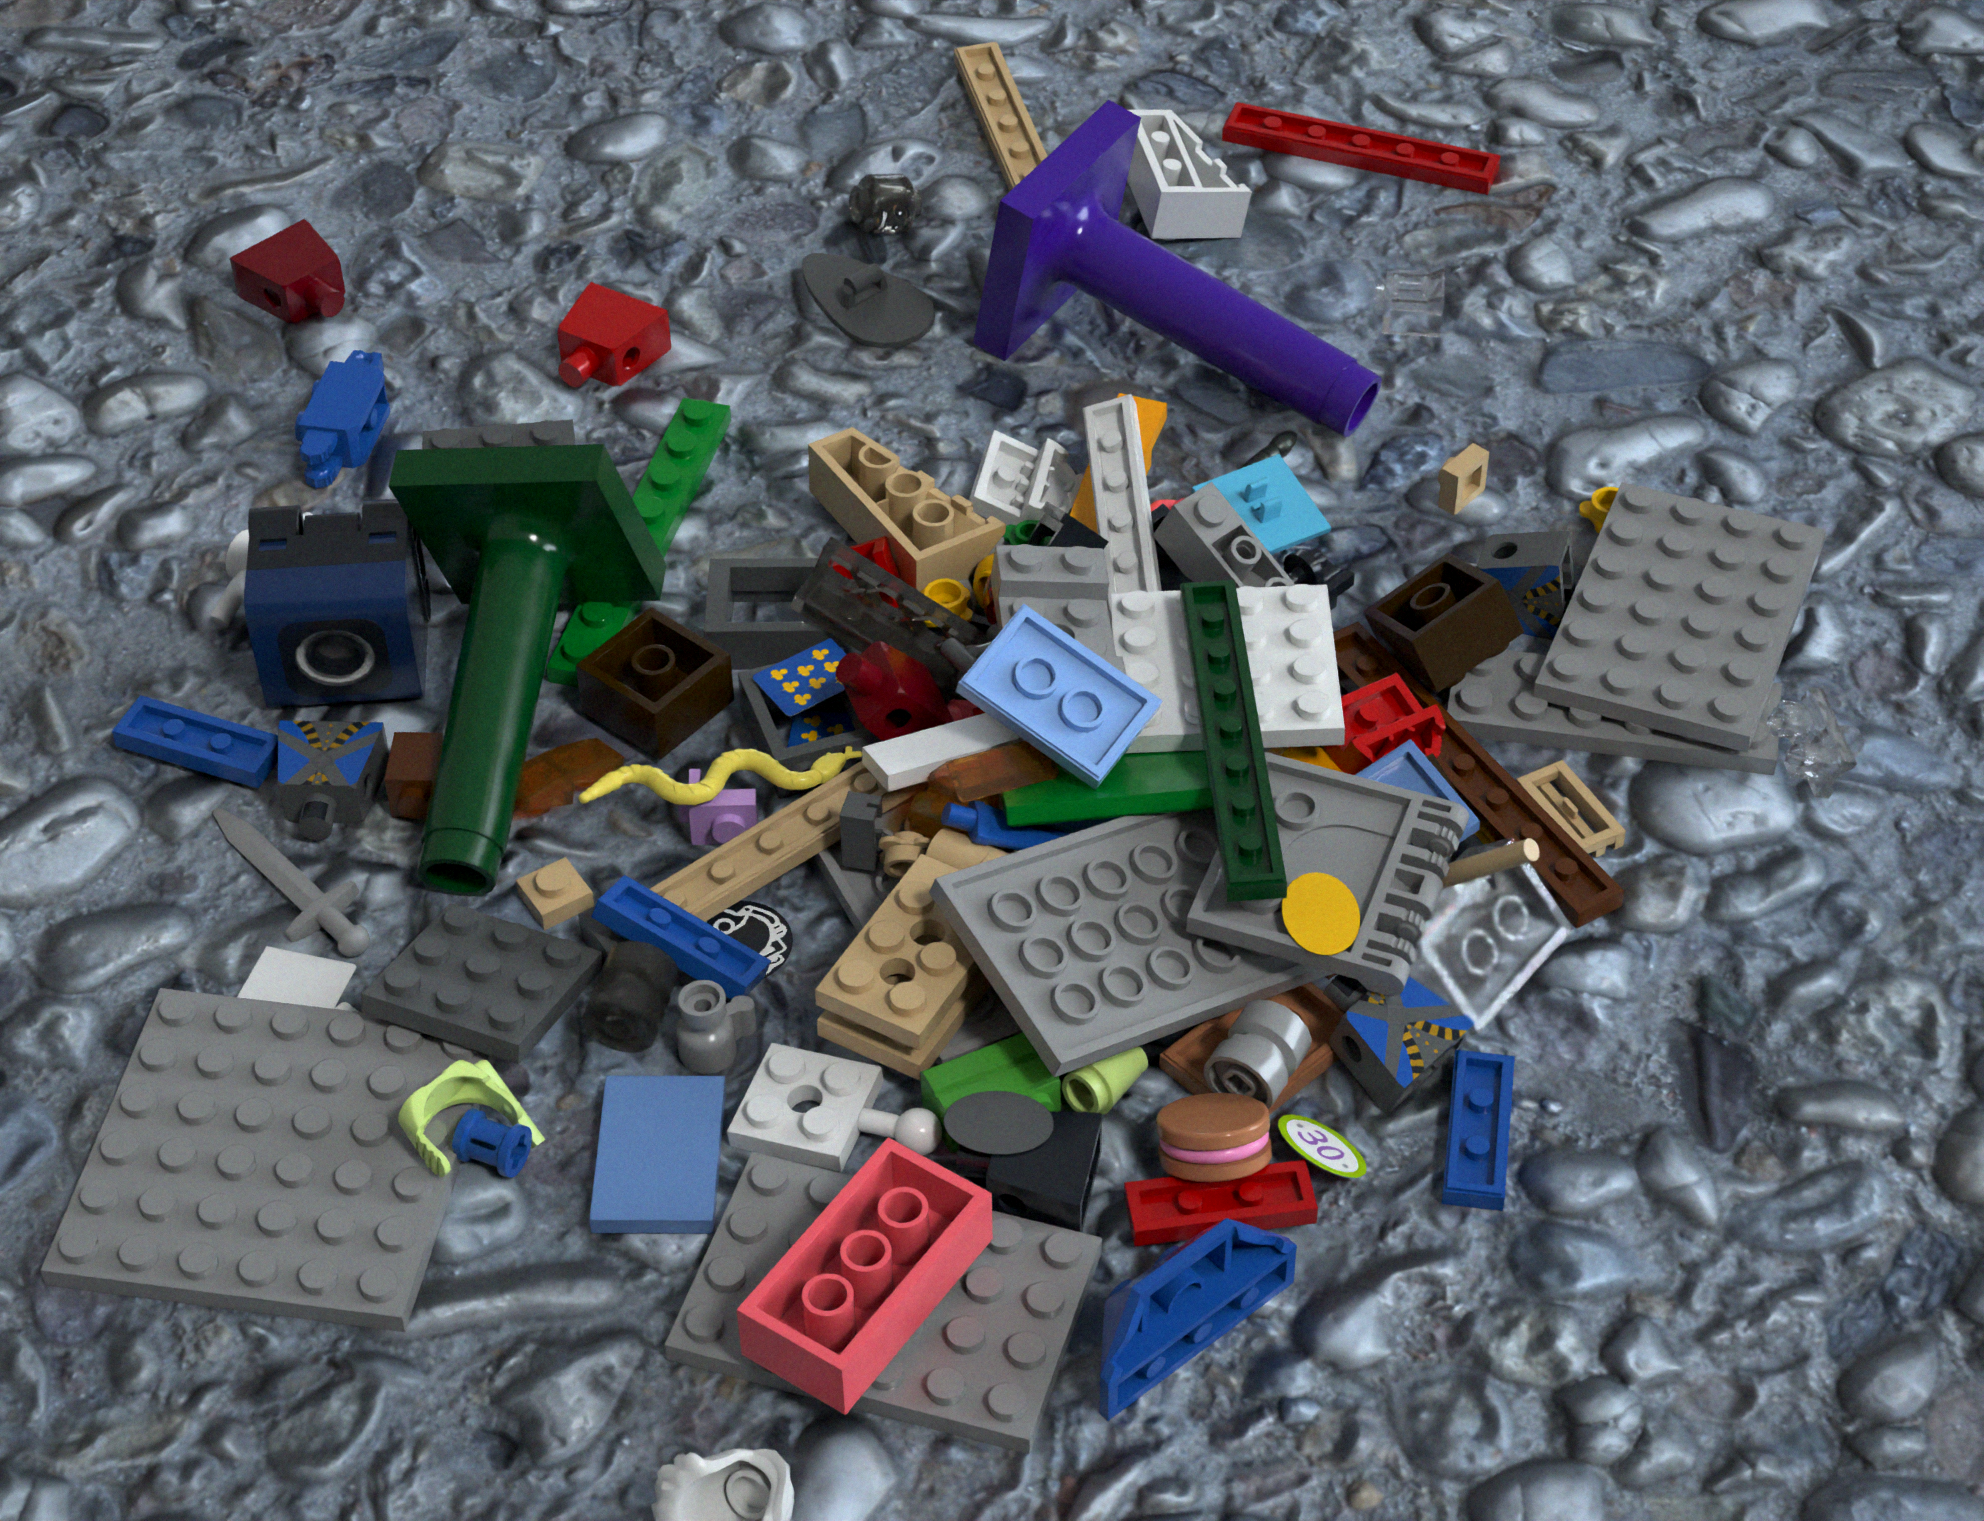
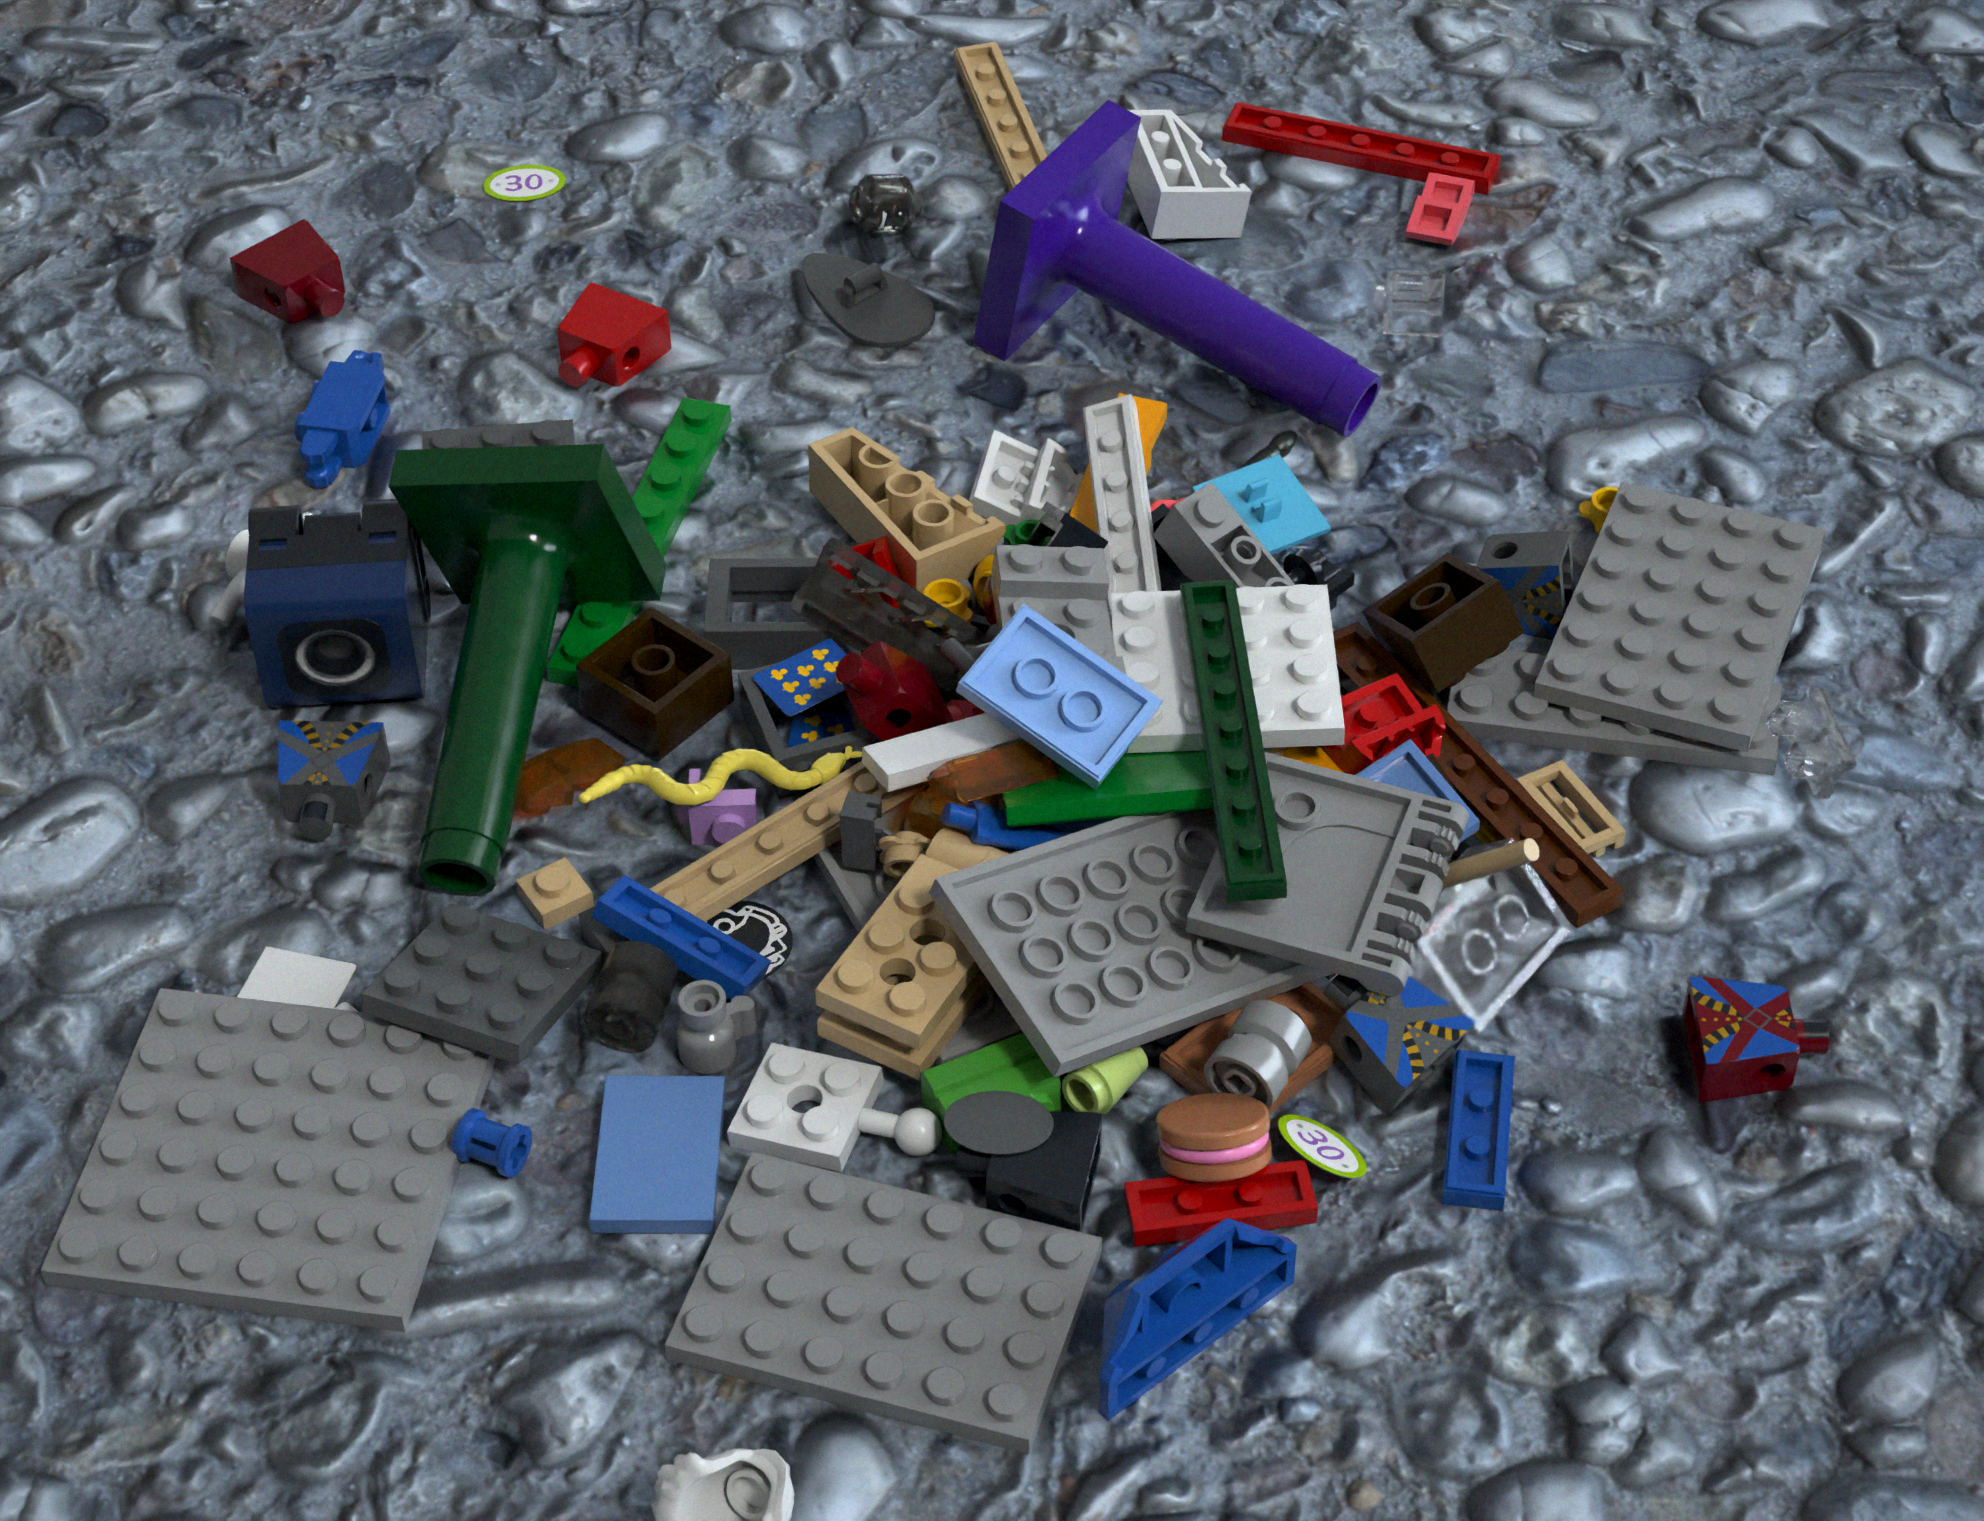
blue plate [112,695,278,788] -> none
light grey sword [213,808,370,957] -> none
reddish brown brick [384,732,443,819] -> none
yellowish green helmet [398,1060,545,1177] -> none
coral brick [736,1137,993,1415] -> none
yellow sticker [1282,872,1360,955] -> none
tan plate [1438,443,1489,516] -> none
none -> sticker [483,165,566,202]
none -> coral slope [1406,172,1475,246]
none -> dark red torso [1682,976,1829,1102]

